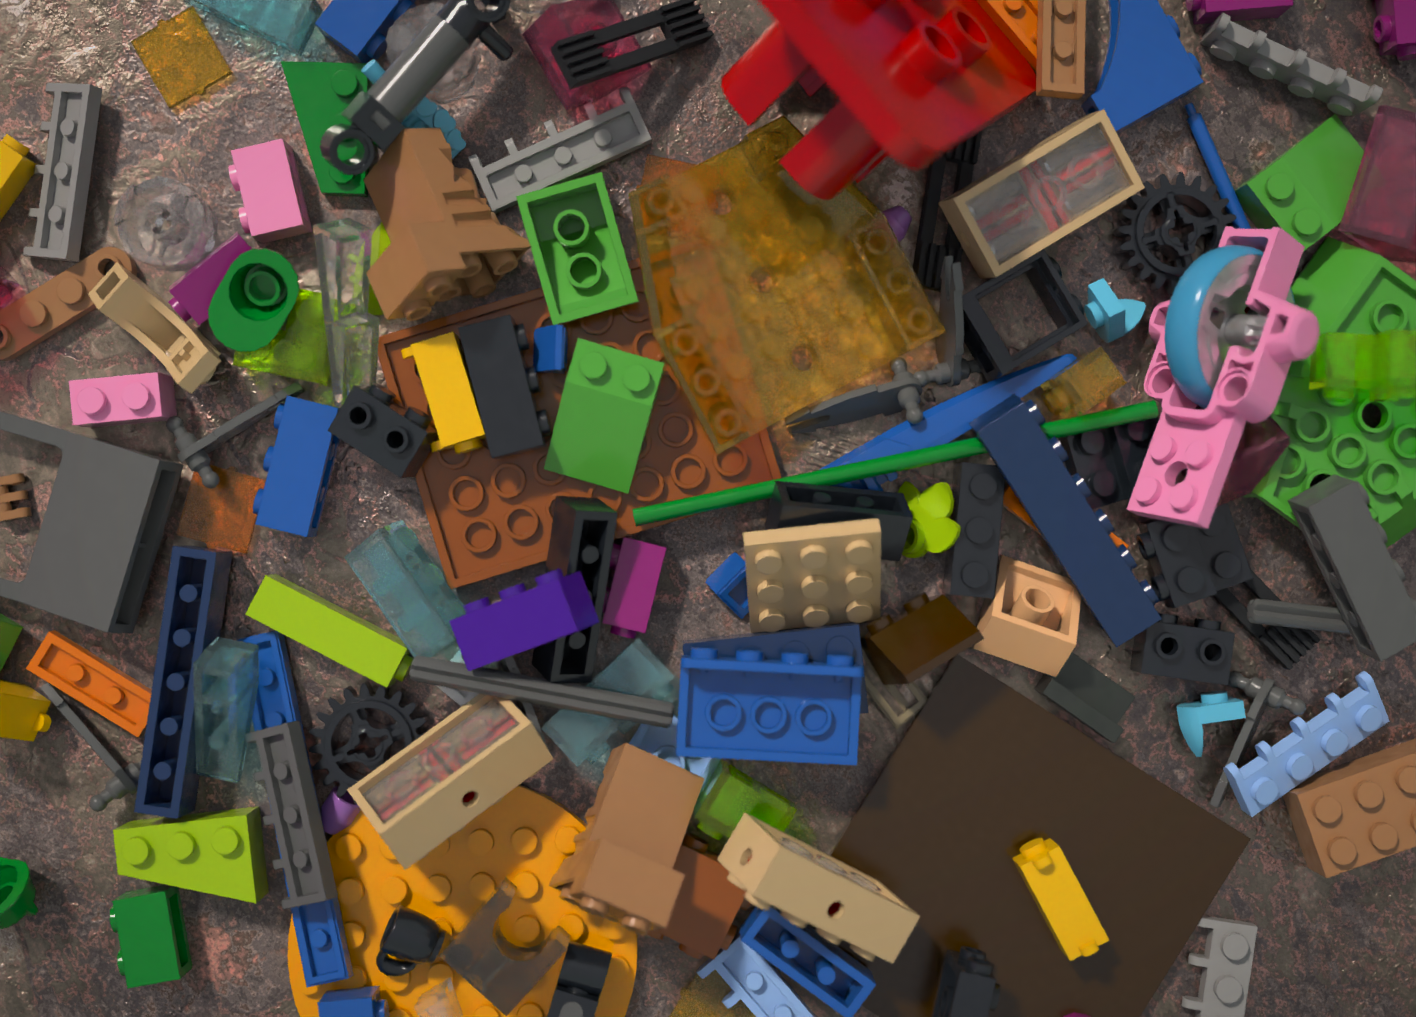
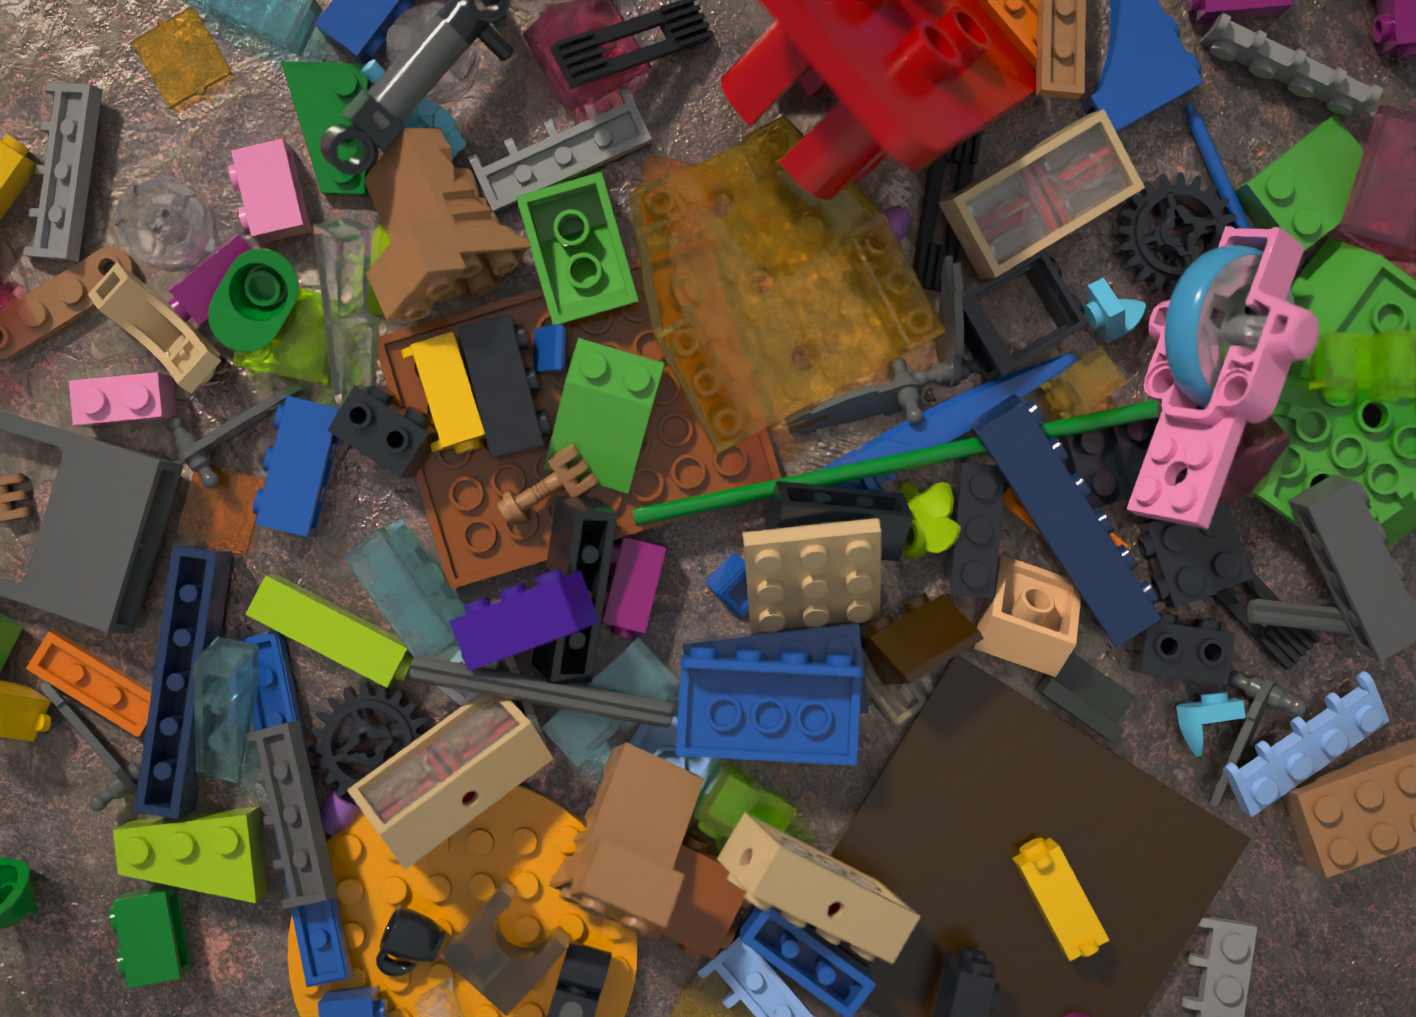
none -> medium nougat hinge [497,444,598,525]

